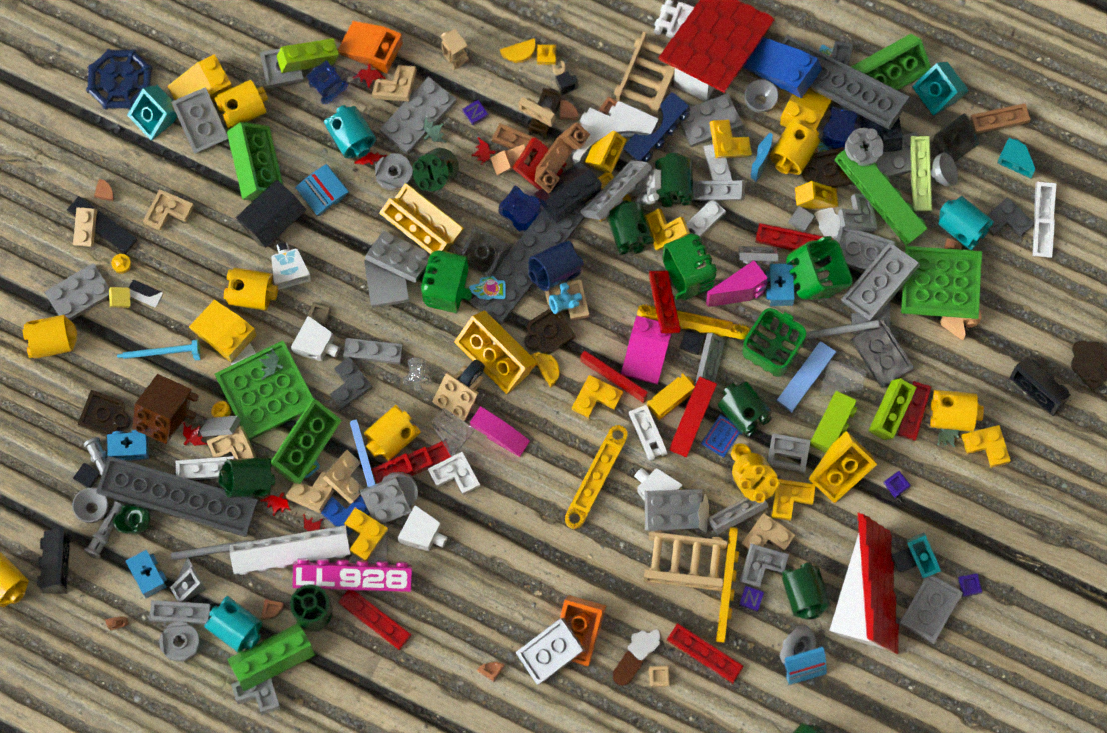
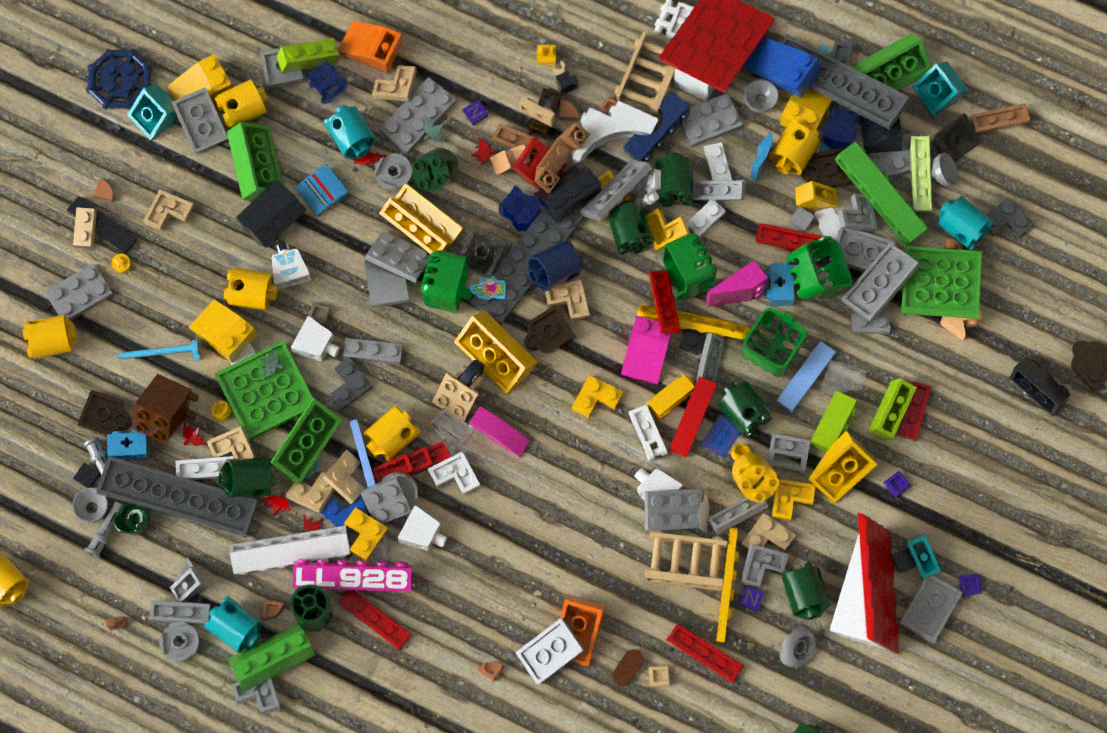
black slope [37,527,71,594] -> none
light yellow tile [109,287,130,308] -> none
dark azure brick [126,550,167,598] -> none
sticker [129,280,163,307] -> none
light grey bar [171,540,249,560] -> none
light grey tile [200,416,241,437] -> none
red piece [353,64,386,88] -> none
clear piece [403,358,433,391] -> none
tan window [441,29,469,70] -> none
yellow tile [500,38,536,63] -> none
yellow tile [531,352,559,388] -> none
medium azure piece [549,282,582,314] -> none
yellow plate [565,425,628,529] -> none
red tile [580,351,648,403] -> none
yellow slope [585,131,627,173] -> none
white sticker [628,630,660,660] -> none
yellow plate [709,120,752,158] -> none
light grey plate [738,246,778,264] -> none
dark azure slope [784,647,827,685] -> none
light grey bar [805,320,880,340] -> none
light grey plate [845,128,883,166] -> none
tile [851,319,914,388] -> none
yellow cylinder [930,390,984,432] -> none
sand green piece [937,429,961,447] -> none
yellow plate [961,425,1011,468] -> none
teal slope [997,138,1035,179] -> none
white slope [1032,182,1056,258] -> none

